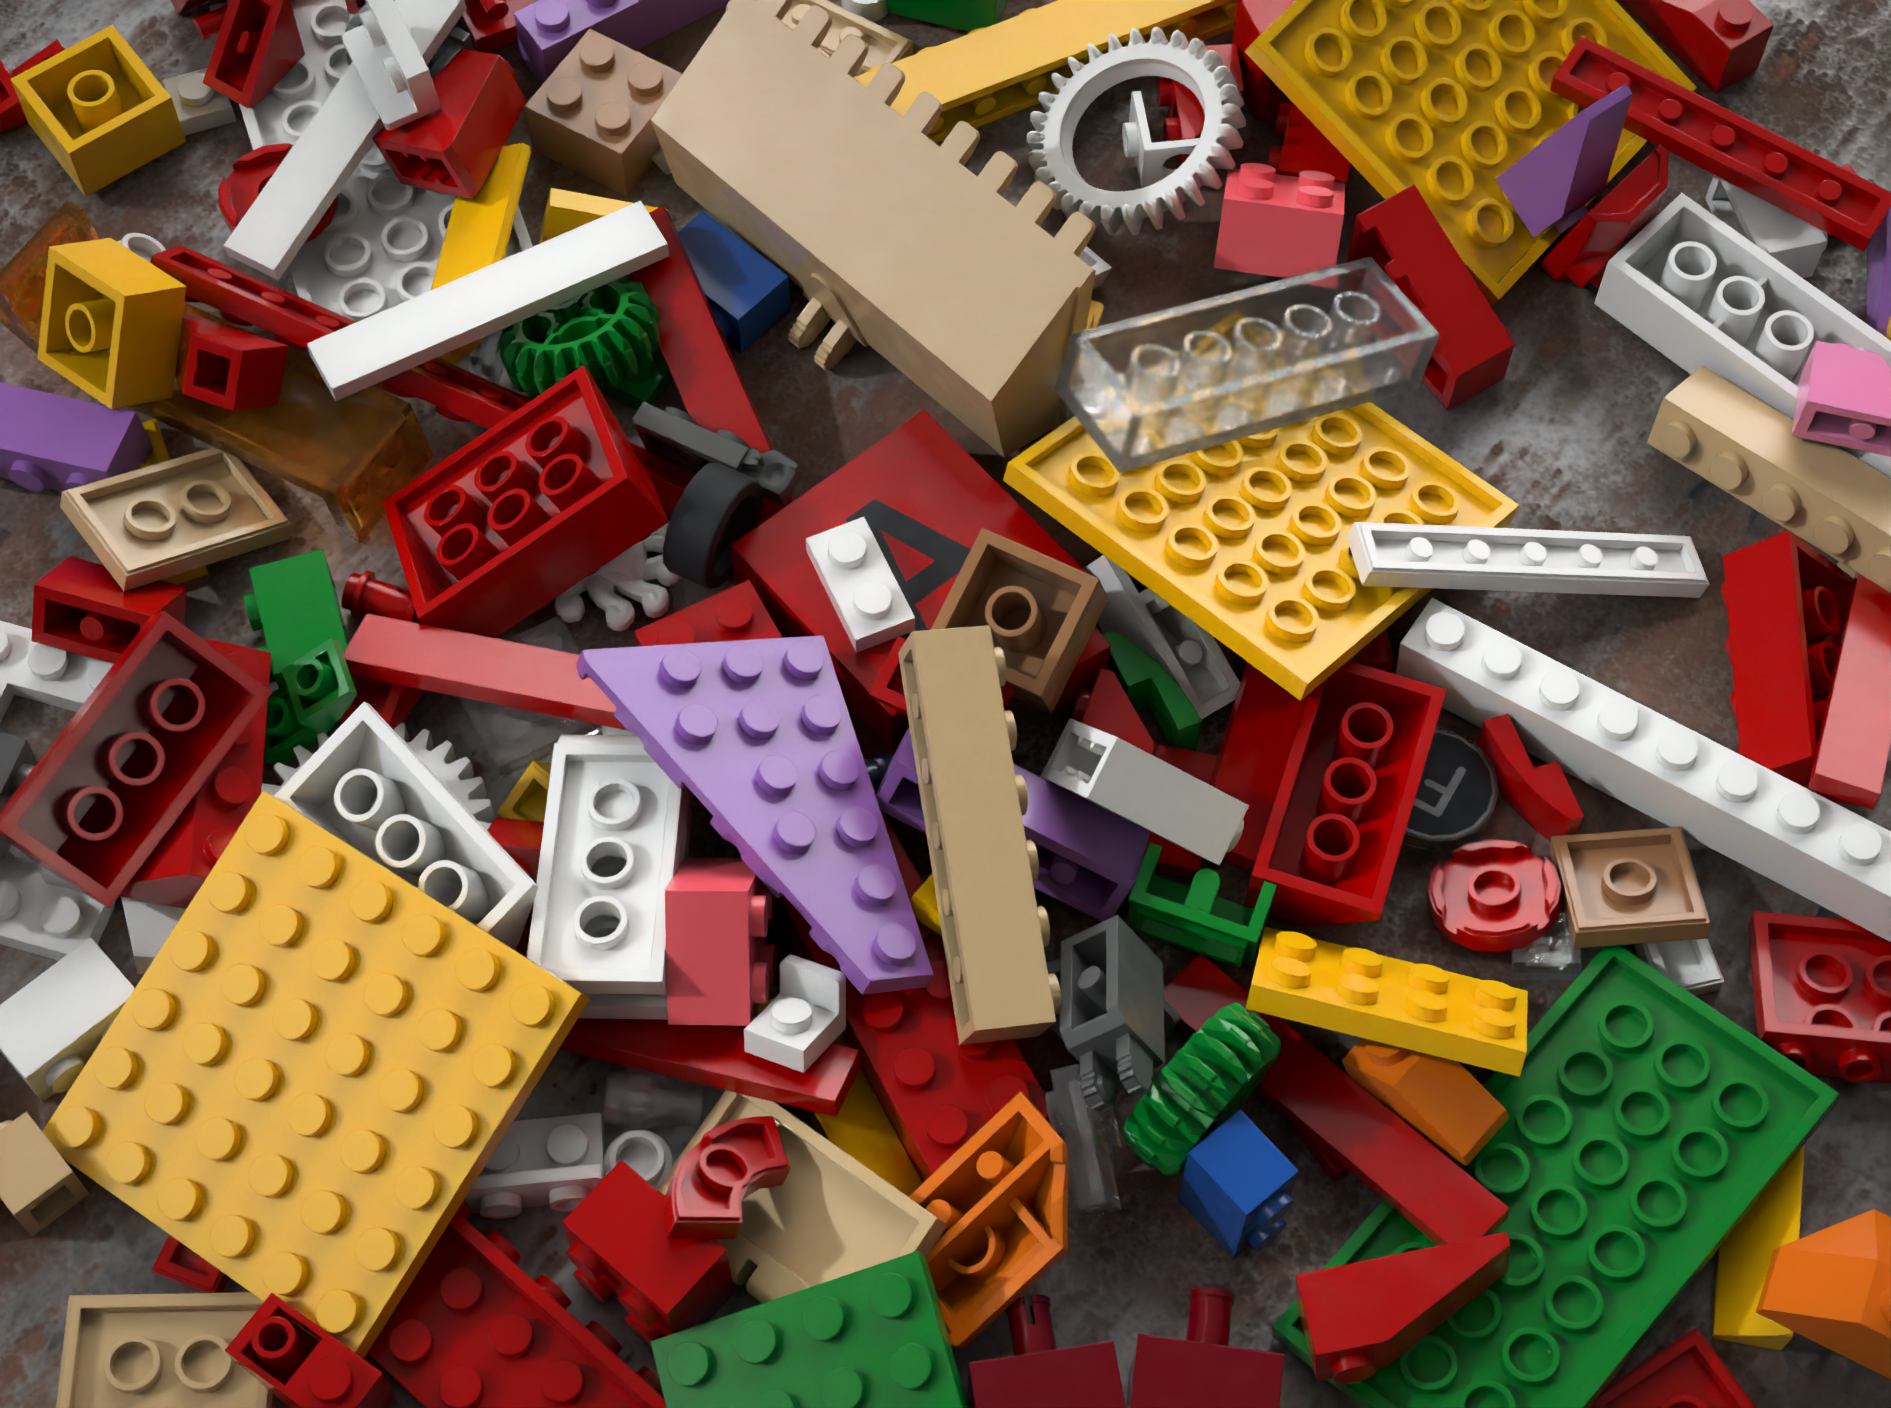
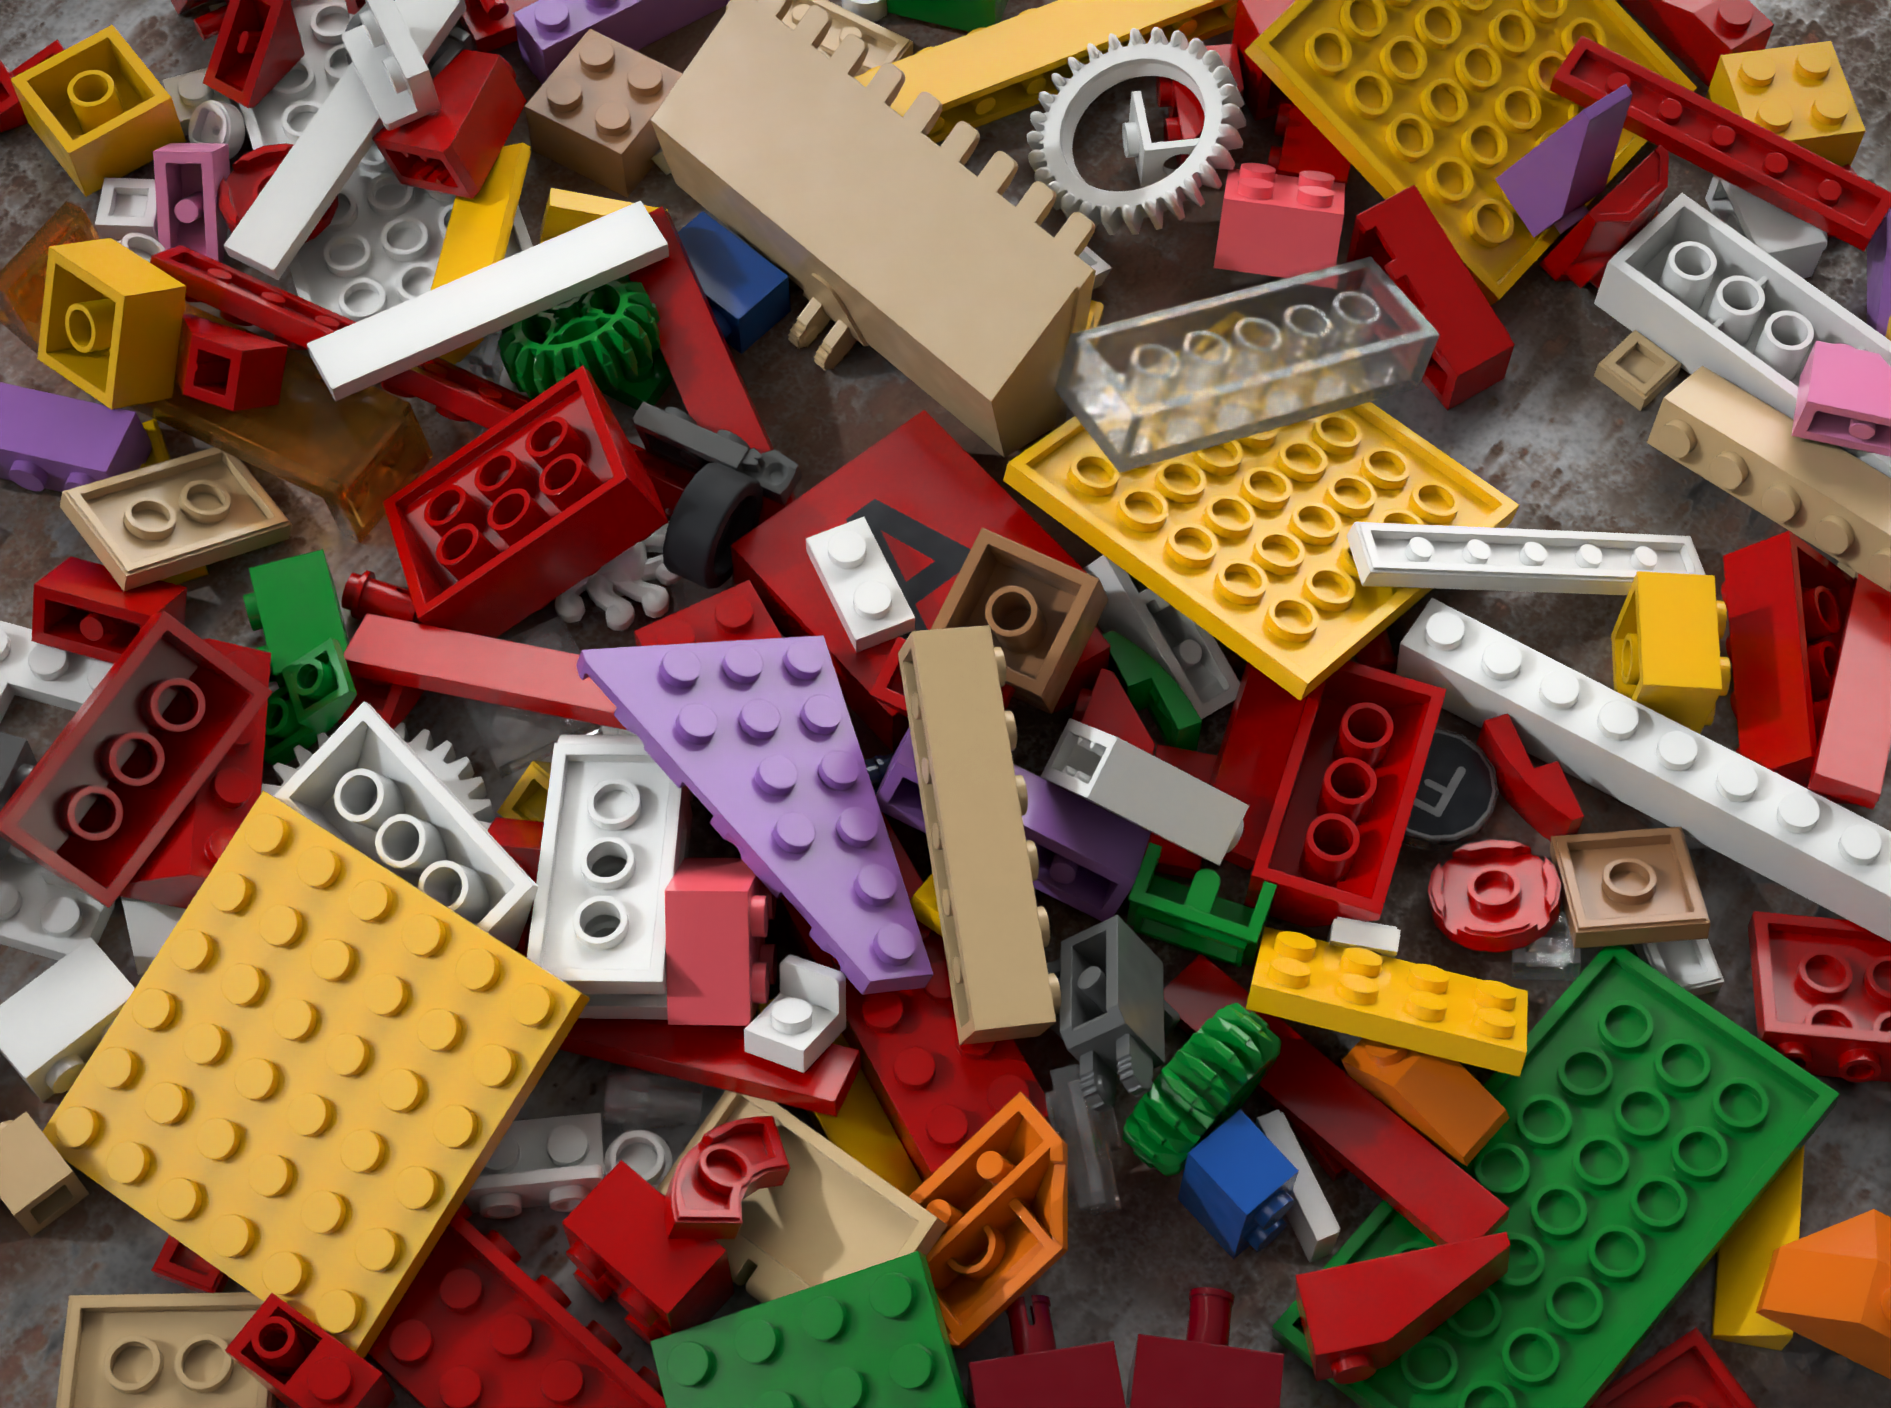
none -> white plate [95,177,159,241]
none -> bright pink slope [153,143,230,263]
none -> white tile [188,100,245,159]
none -> white tile [1255,1109,1341,1263]
none -> white tile [1327,917,1401,958]
none -> tan tile [1594,330,1682,411]
none -> yellow brick [1611,571,1731,734]
none -> yellow brick [1706,41,1866,167]

